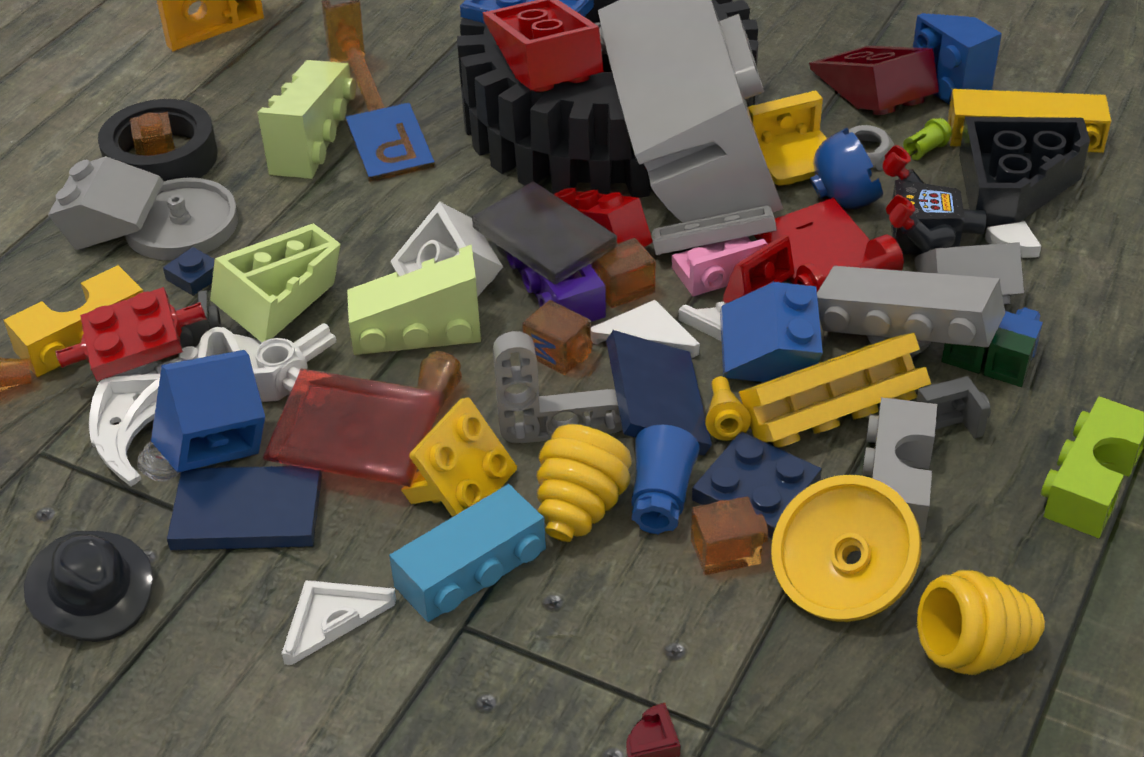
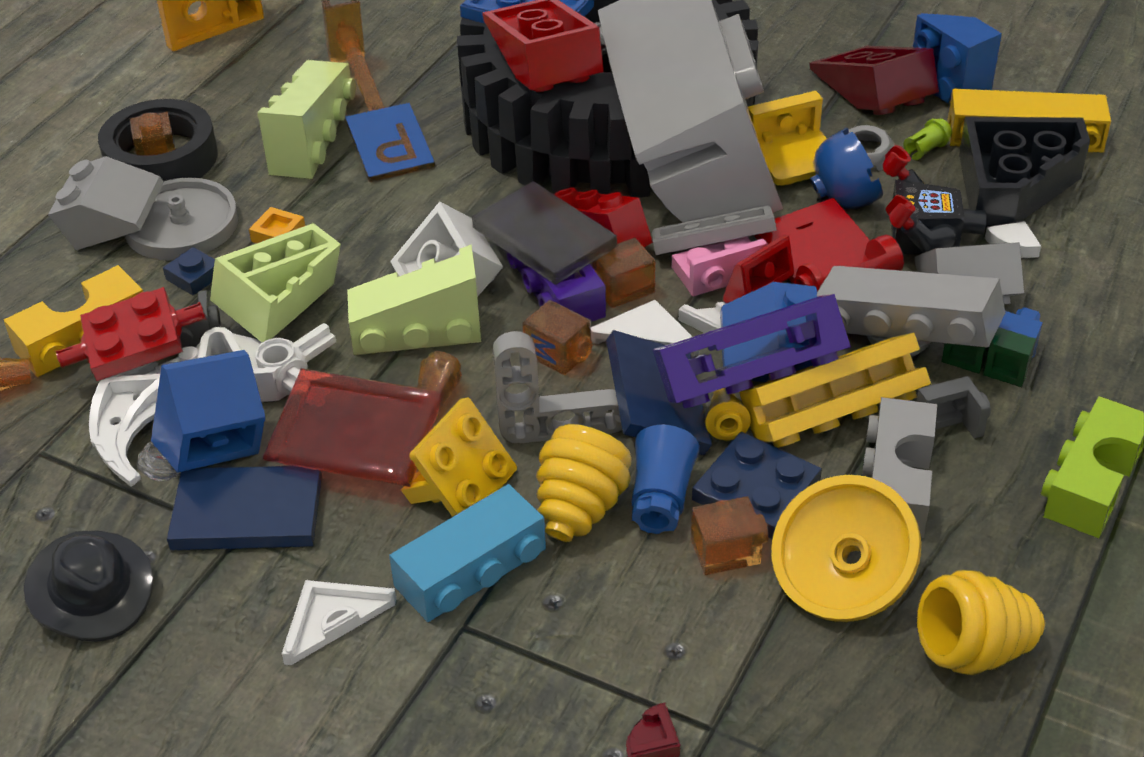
none -> light orange plate [249,207,305,244]
none -> dark purple brick [653,294,851,409]

